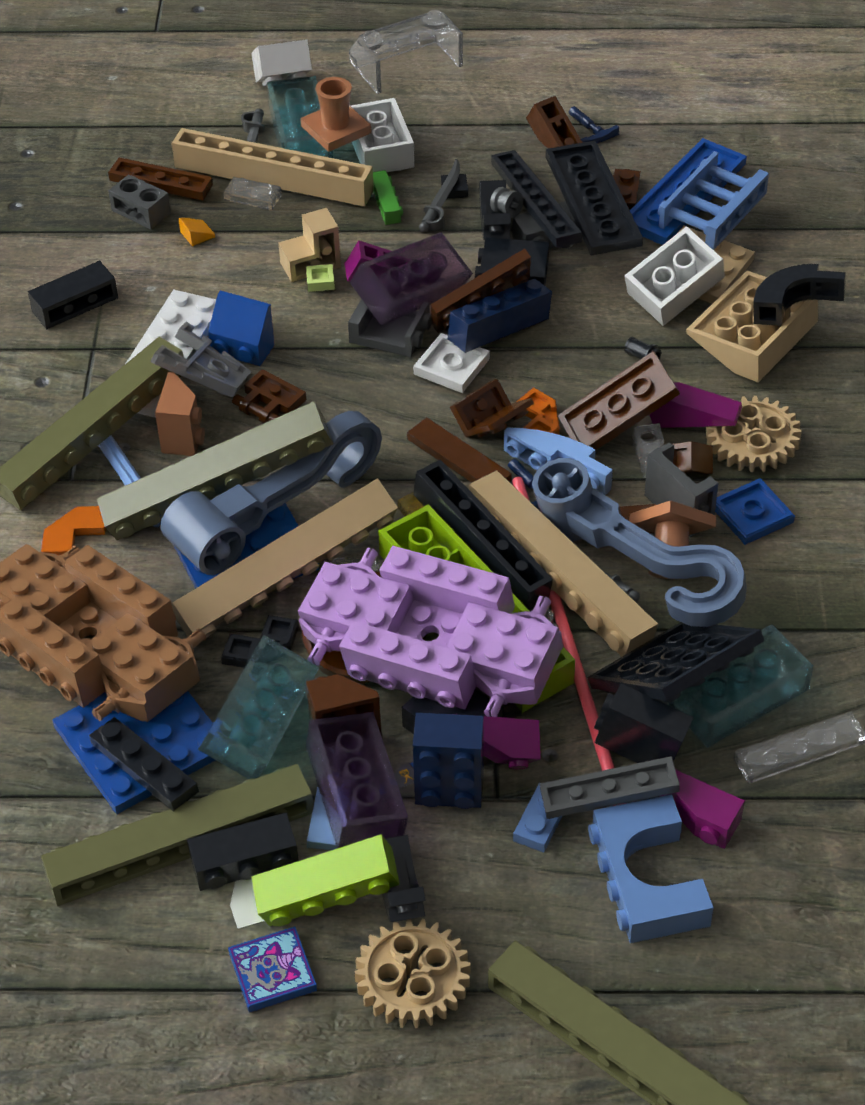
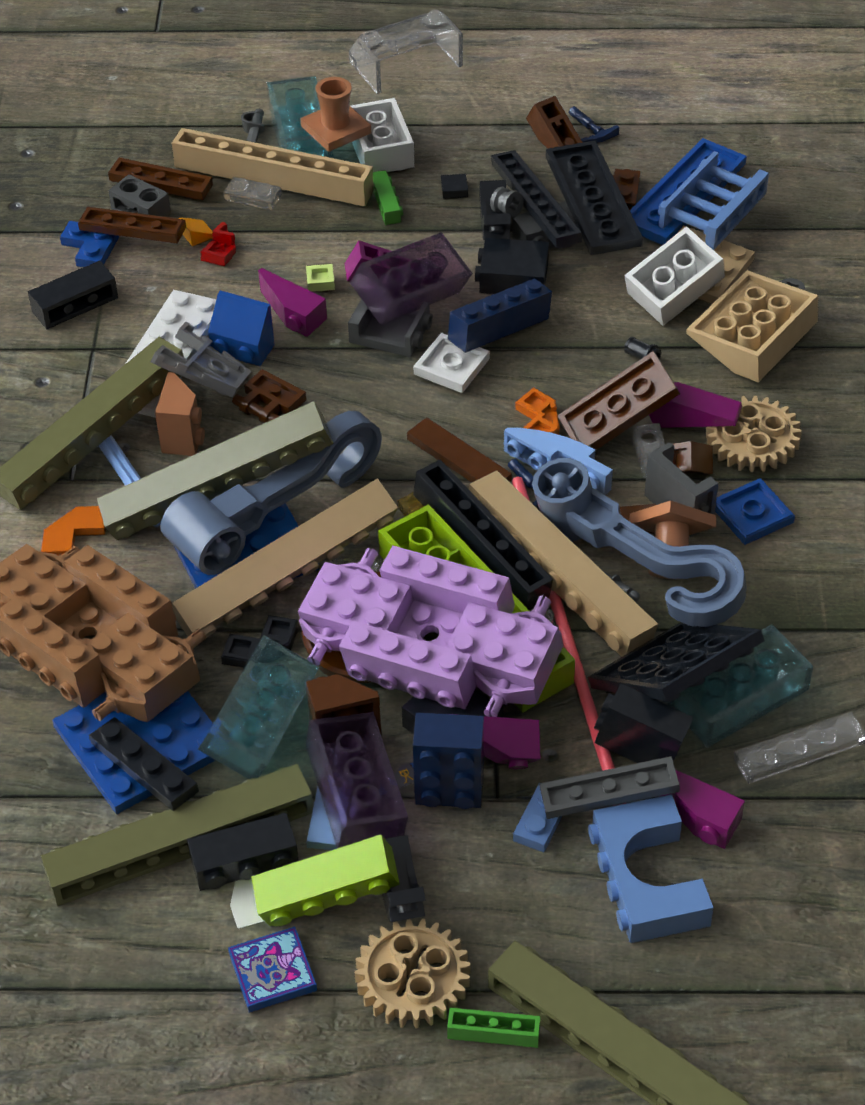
white brick [251,40,312,86] -> none
tan brick [278,208,341,282] -> none
dark grey sword [419,159,460,232] -> none
reddish brown plate [431,248,531,333] -> none
reddish brown bracket [450,379,534,438] -> none
black arch [753,264,846,326] -> none
none -> blue plate [60,221,120,267]
none -> reddish brown tile [78,207,186,244]
none -> red slope [201,222,236,267]
none -> magenta slope [258,268,327,337]
none -> bright green piece [447,1008,540,1048]

